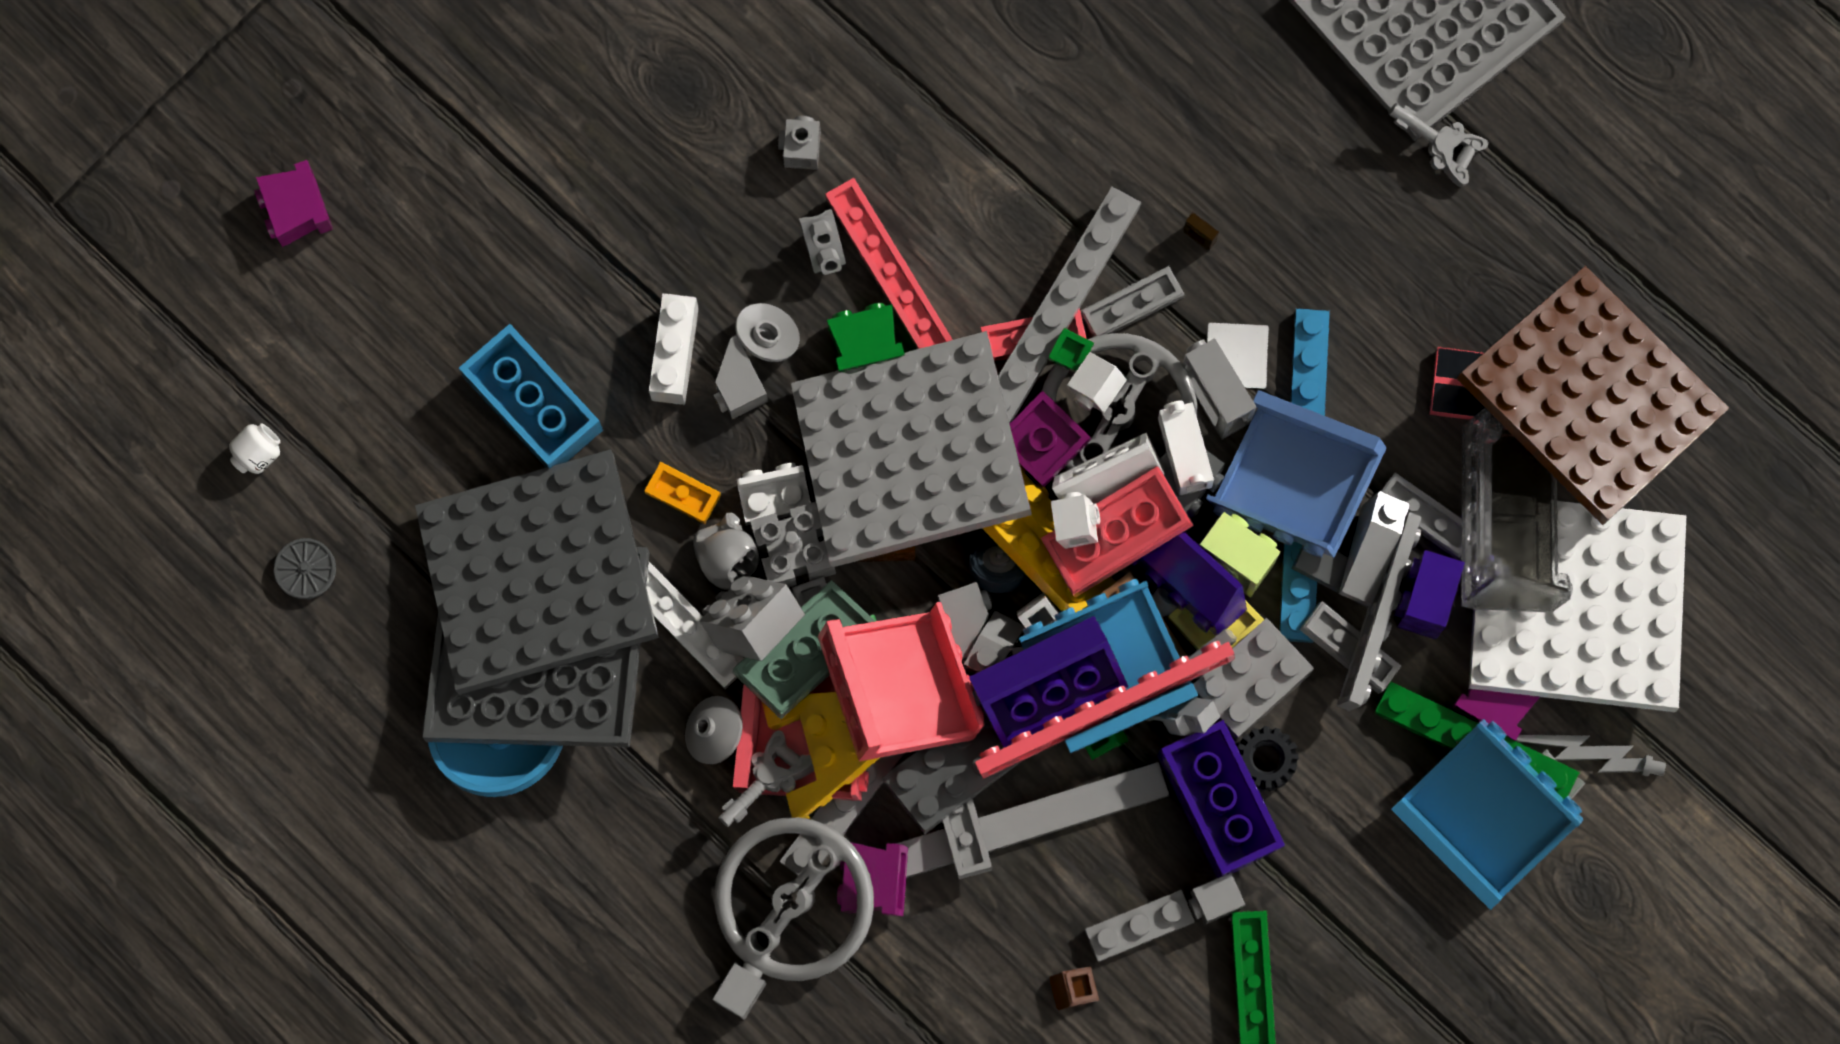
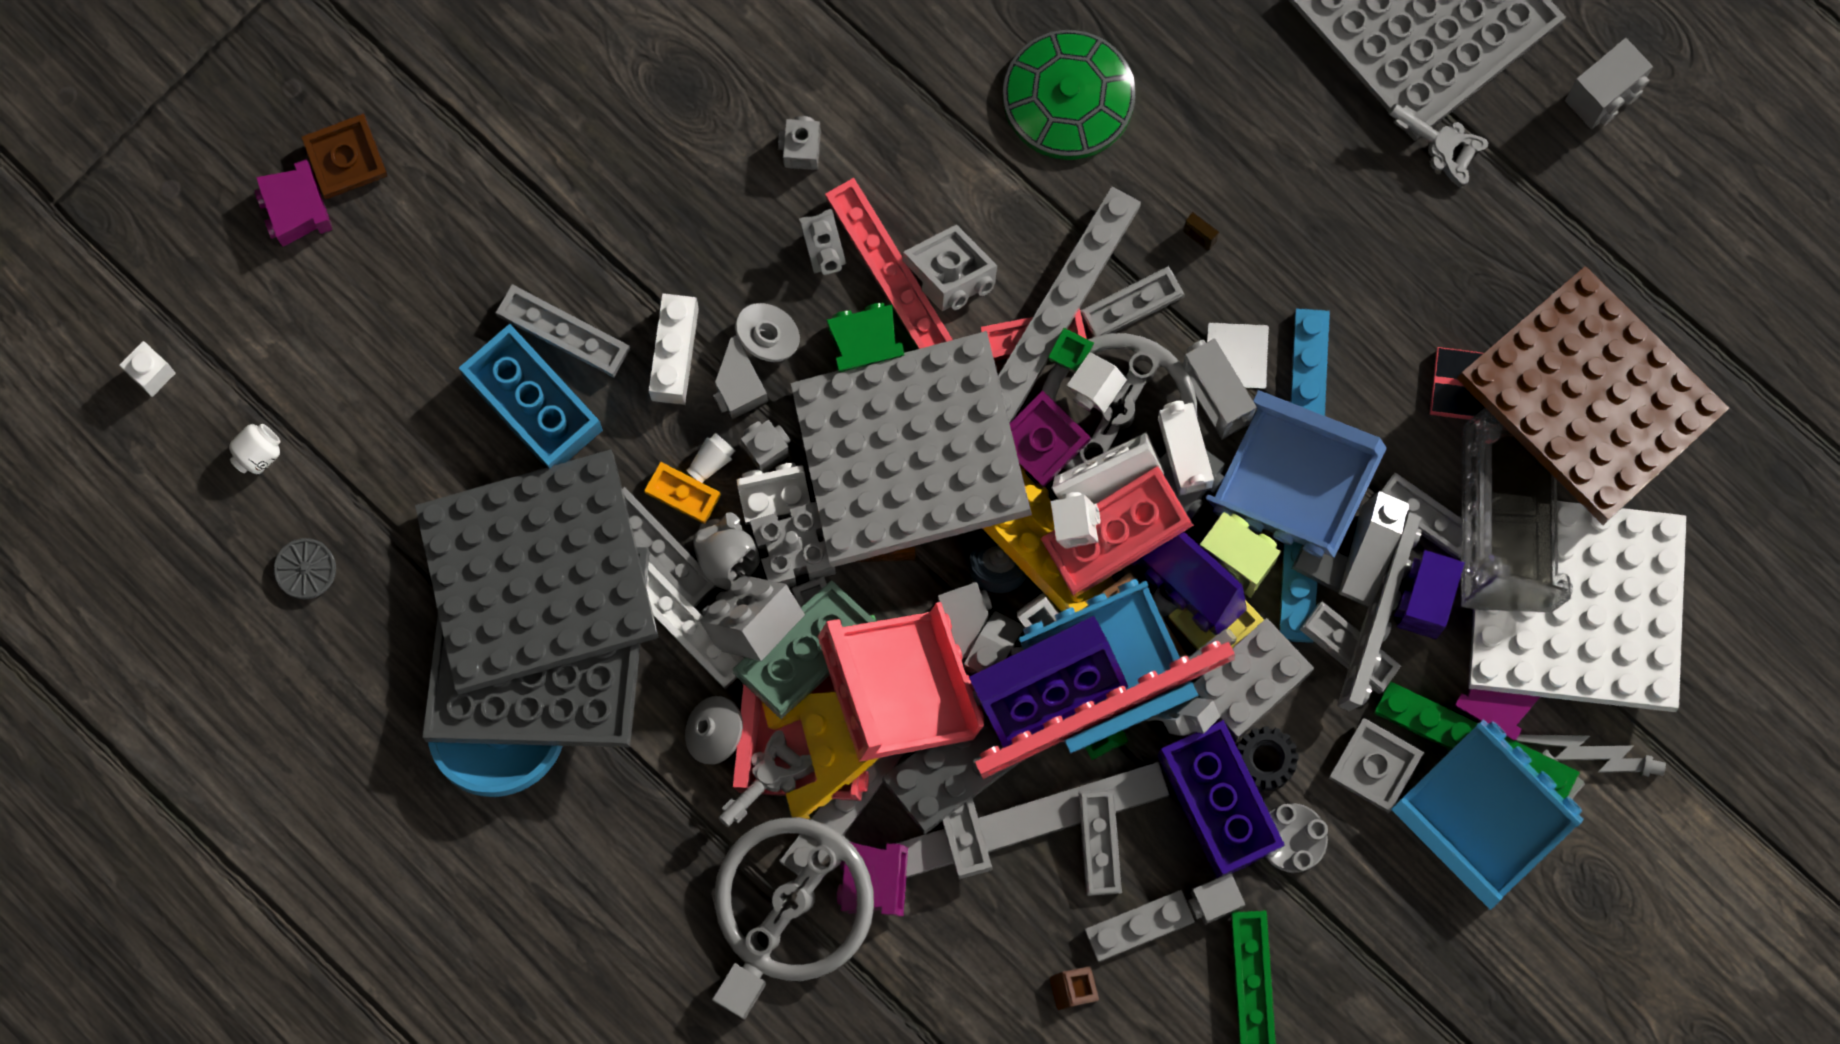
none -> white brick [120,341,175,397]
none -> reddish brown plate [301,113,388,199]
none -> light grey plate [496,284,630,378]
none -> light grey plate [622,487,716,608]
none -> white cone [686,433,736,483]
none -> light grey brick [741,420,790,473]
none -> light grey plate [902,224,997,311]
none -> green dish [1003,30,1135,160]
none -> light grey tile [1078,789,1122,896]
none -> light grey dish [1265,803,1328,873]
none -> light grey plate [1329,718,1424,813]
none -> light grey brick [1565,38,1653,130]

